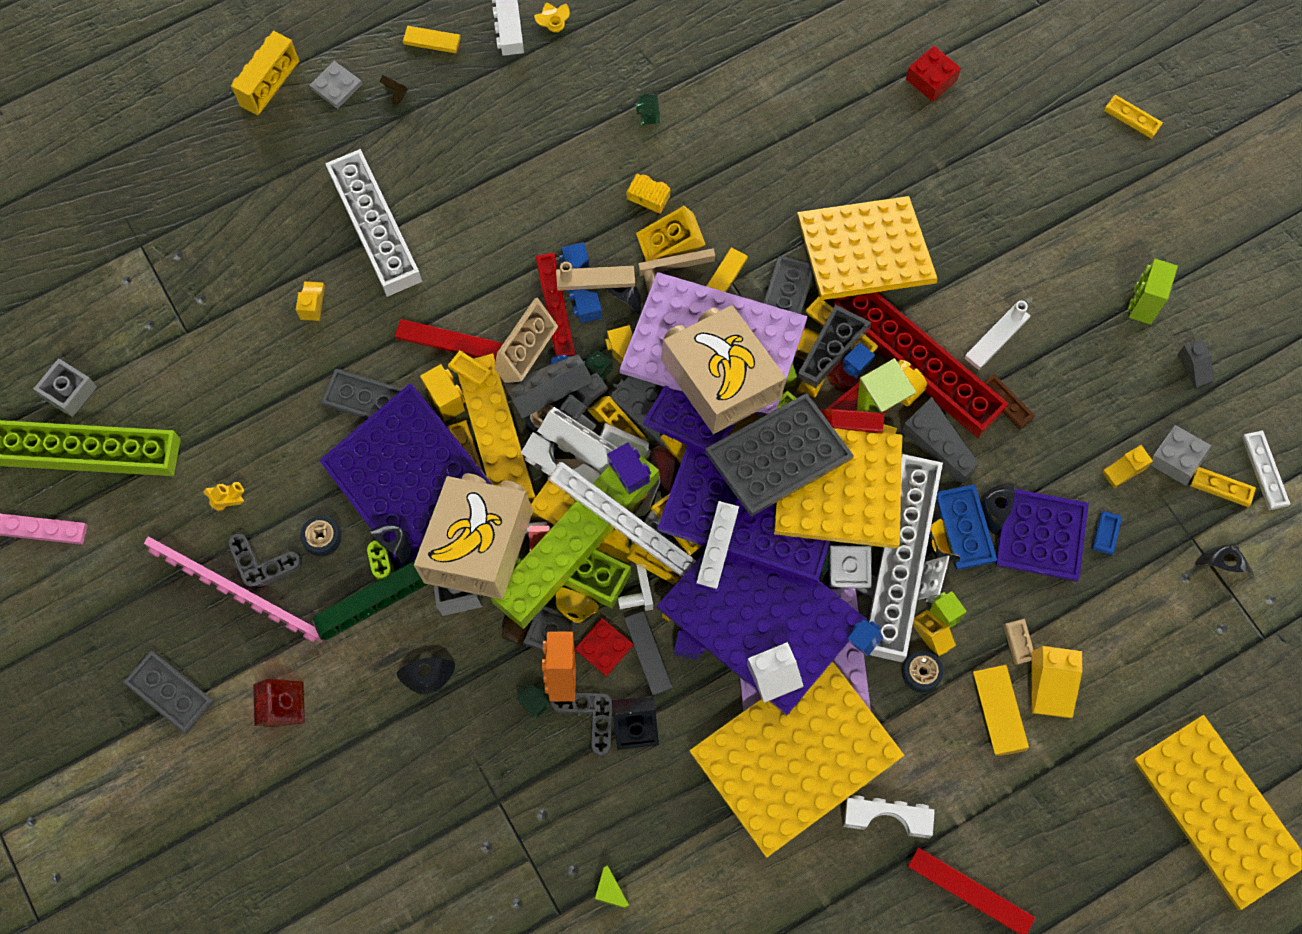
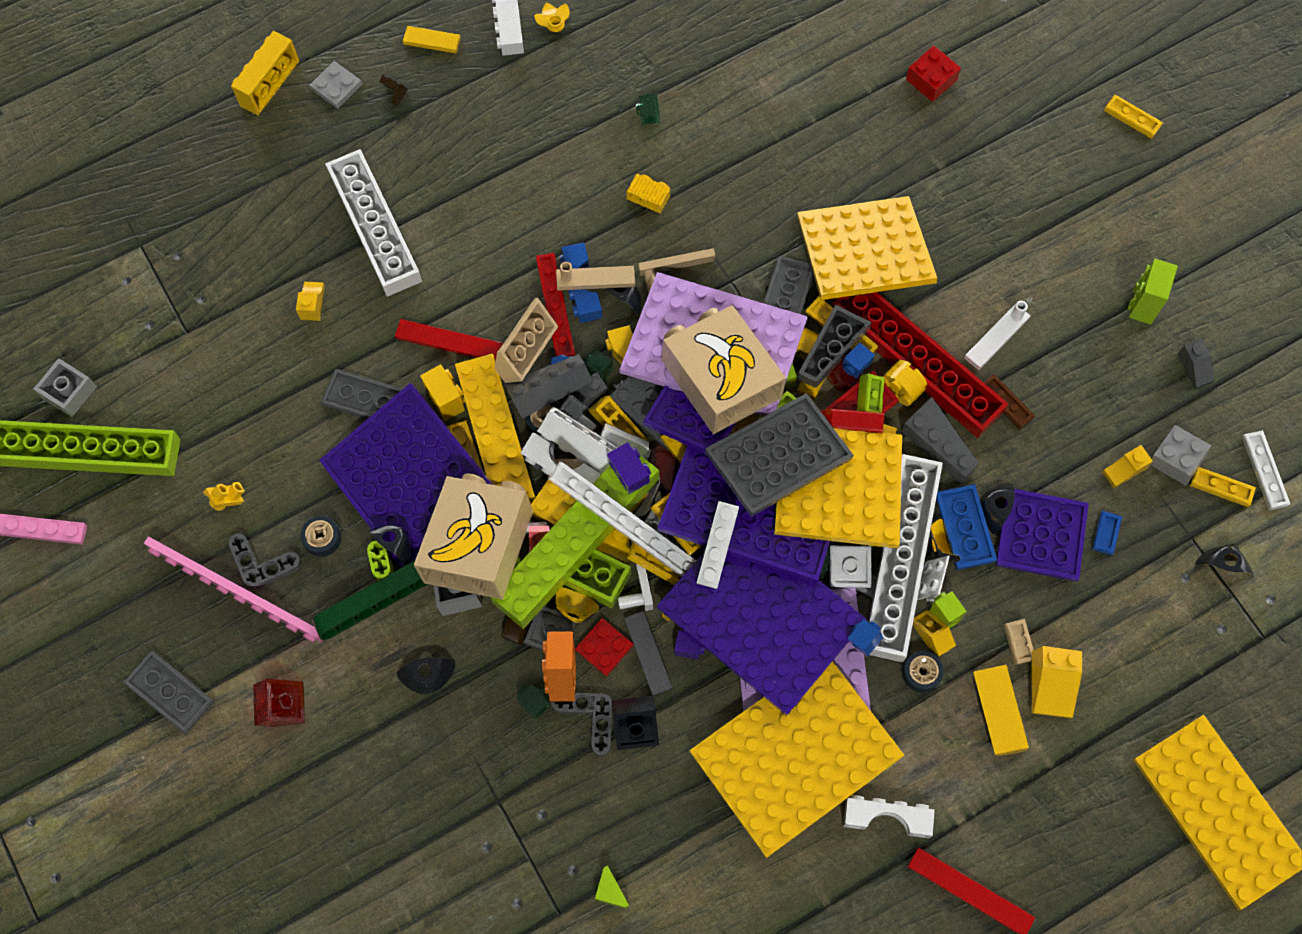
yellow tile [448,350,492,389] -> none
yellow slope [636,206,706,262] -> none
yellow tile [706,247,748,292] -> none
white slope [747,642,803,703] -> none
yellowish green tile [860,358,916,413] -> none

